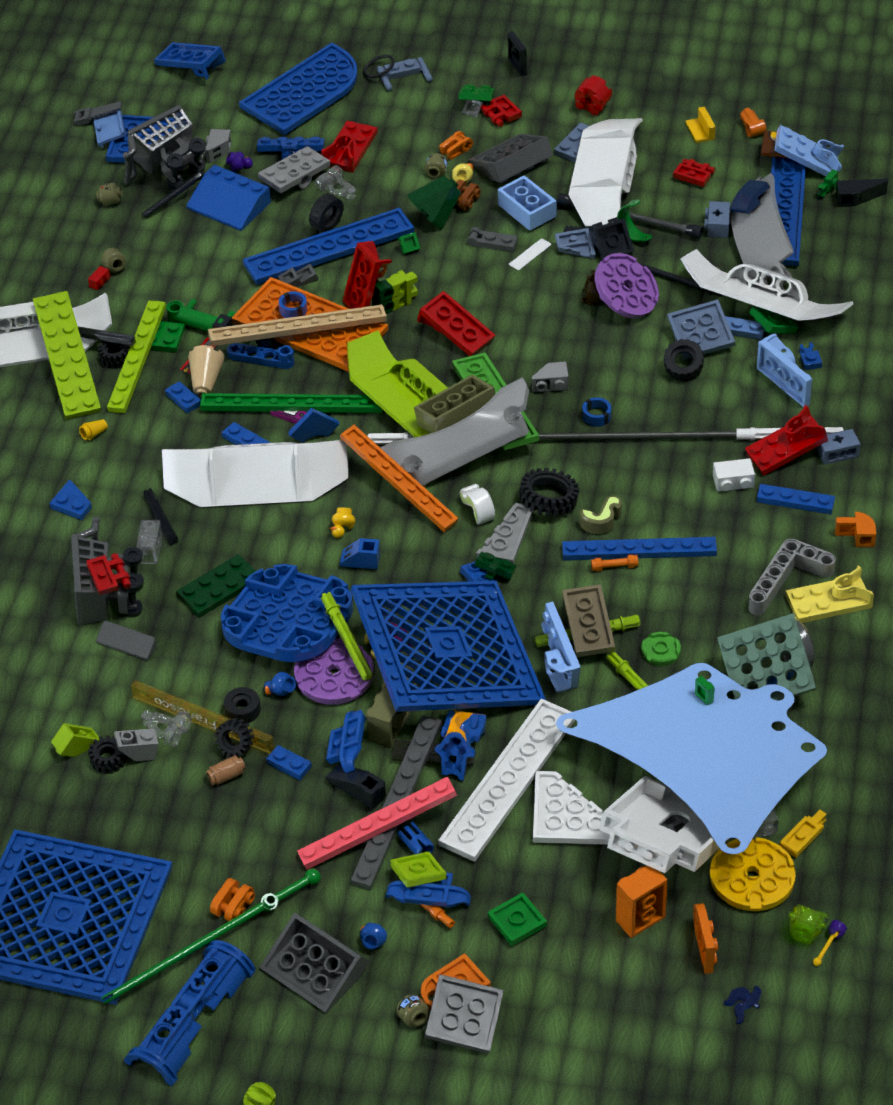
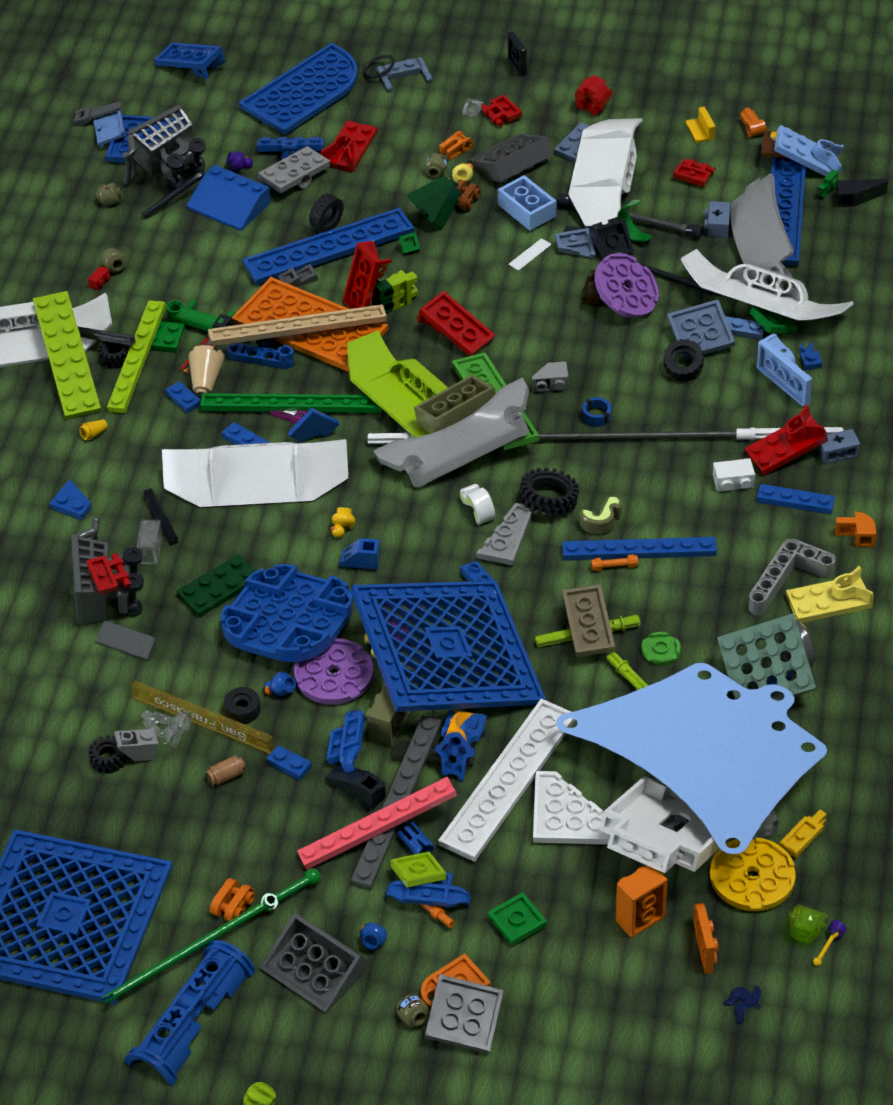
lime slope [51,723,99,757] -> none
light grey slope [203,129,232,163] -> none
black tyre [214,718,254,757] -> none
blue piece [279,291,307,318] -> none
clear piece [315,165,356,201] -> none
lime axle [321,592,373,681] -> none
orange plate [340,425,458,532] -> none
green plate [459,84,495,101] -> none
dark grey plate [467,227,518,252] -> none
dark green plate [474,551,517,580] -> none
light blue plate [541,602,581,693] -> none
green plate [695,676,715,705] -> none
dark blue slope [730,180,770,214] -> none

